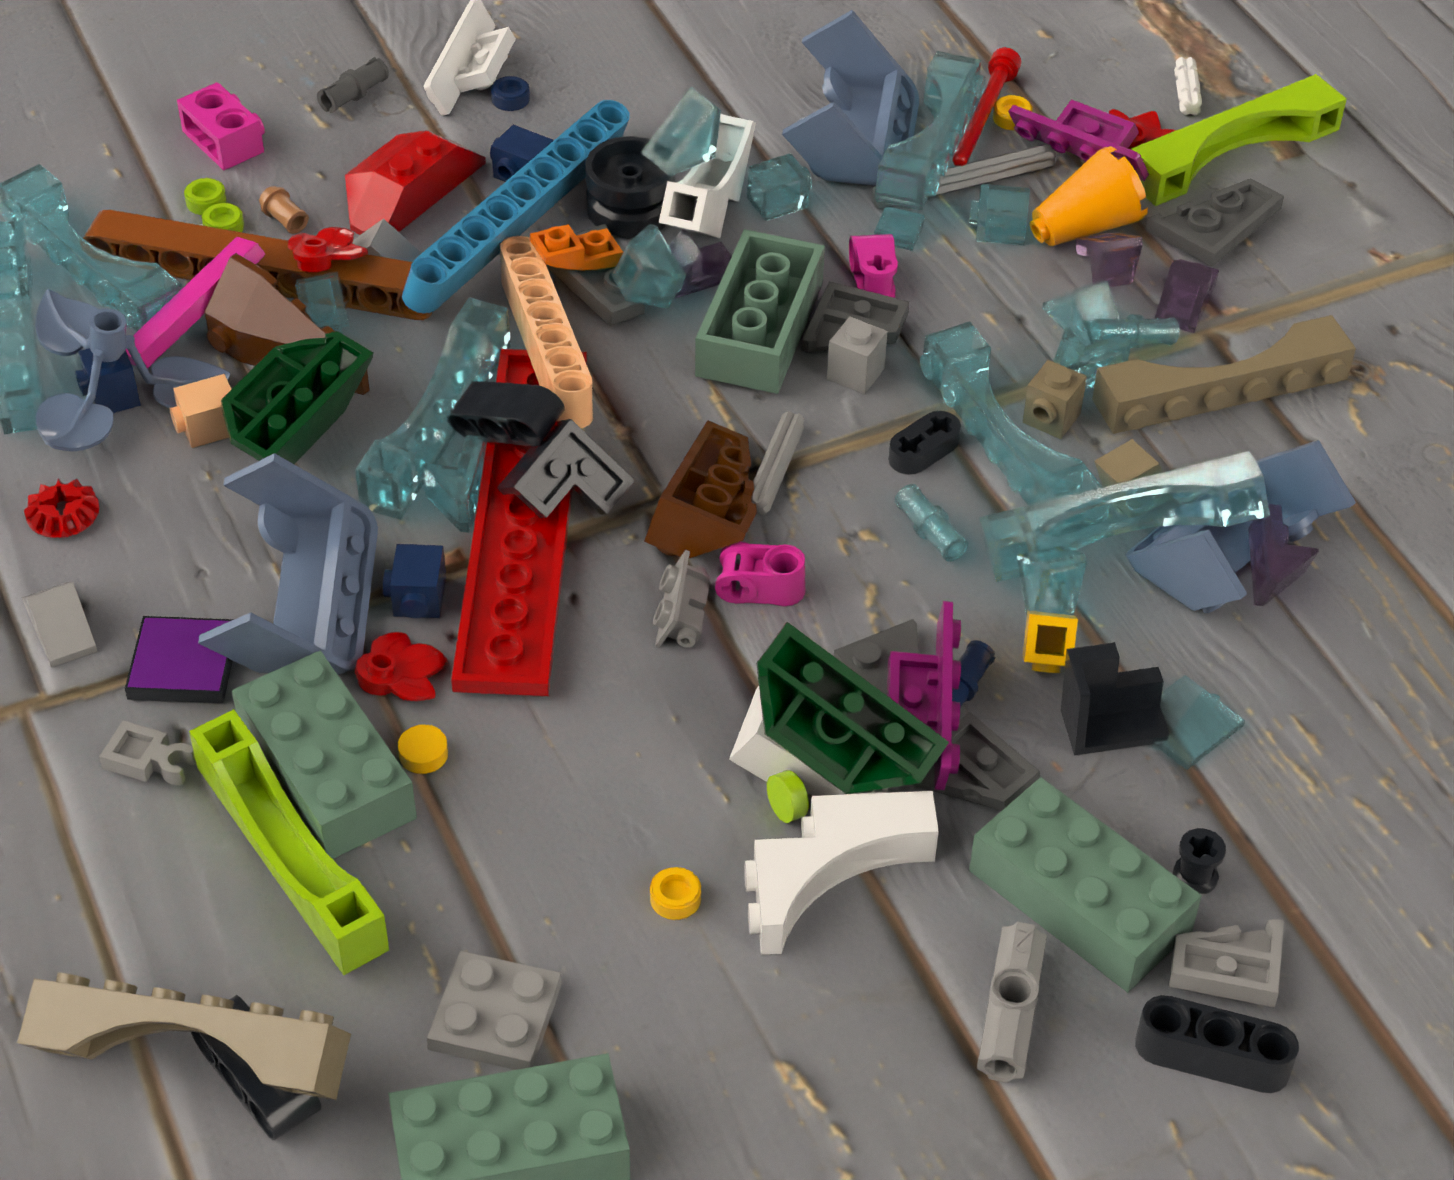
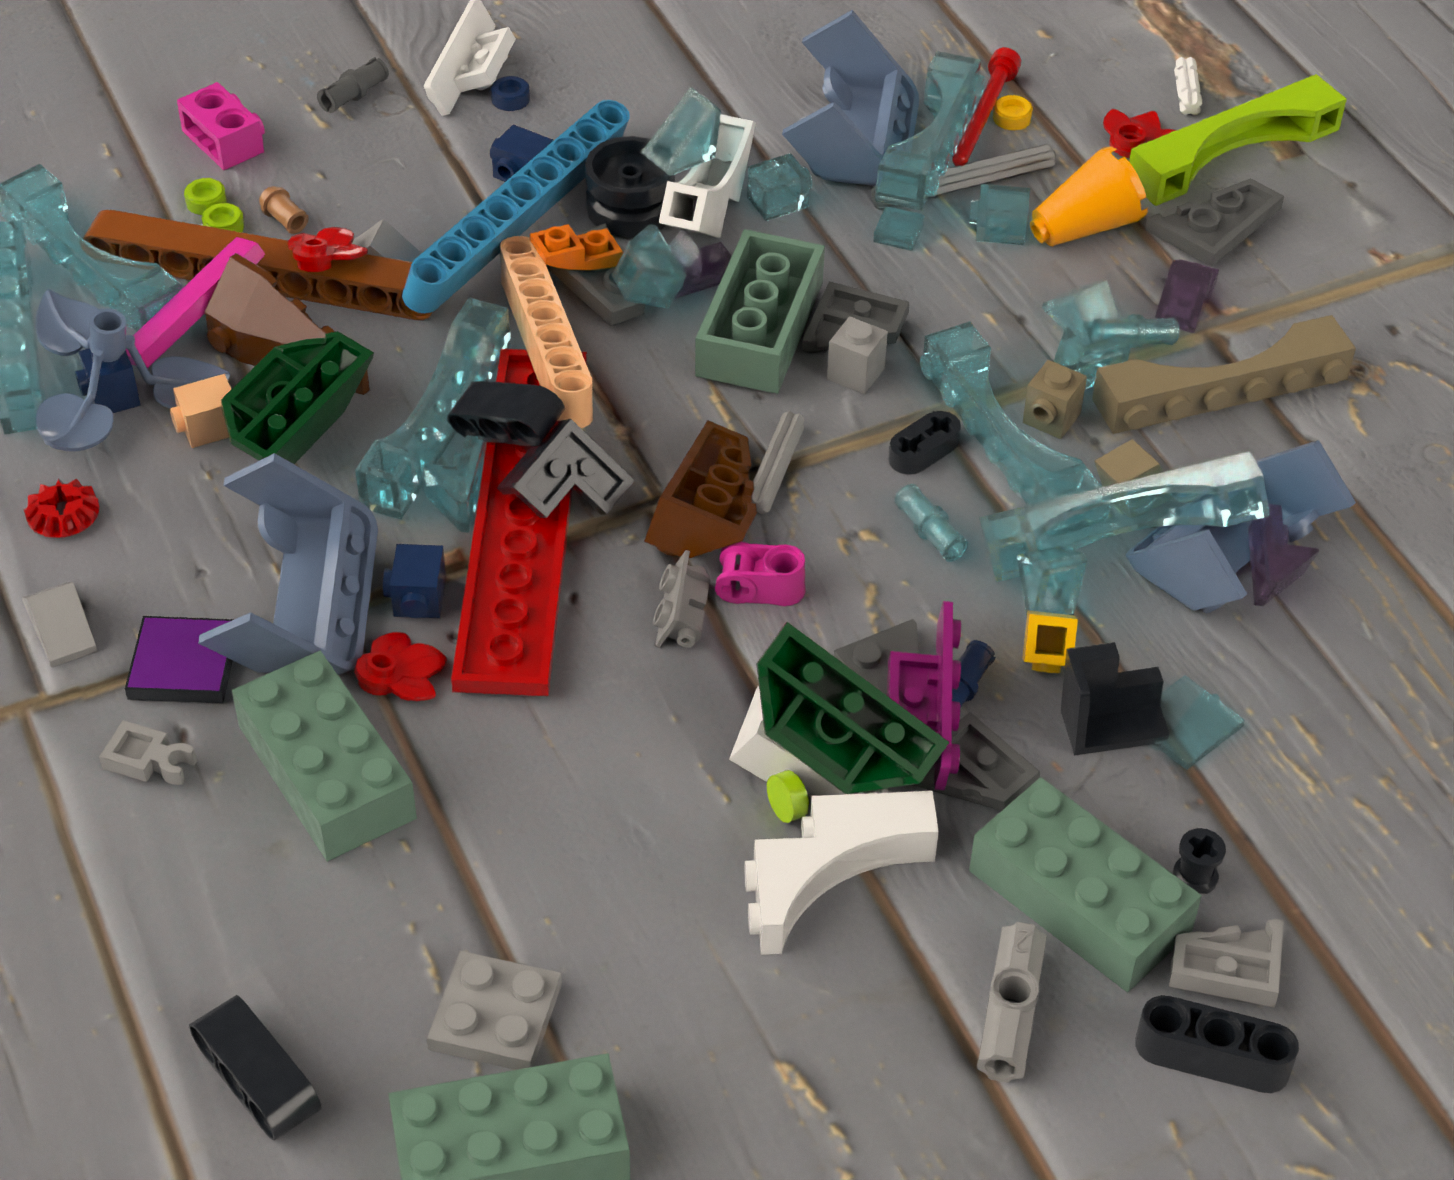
arch [17,973,351,1100] -> none
lime arch [189,709,390,975] -> none
clear light blue brick [295,271,350,334] -> none
red wedge [345,130,486,235] -> none
yellow tile [398,725,448,774] -> none
yellow tile [650,867,701,920] -> none
dark pink piece [849,234,898,298] -> none
magenta bracket [1008,99,1149,181] -> none
clear purple slope [1075,232,1143,289] -> none

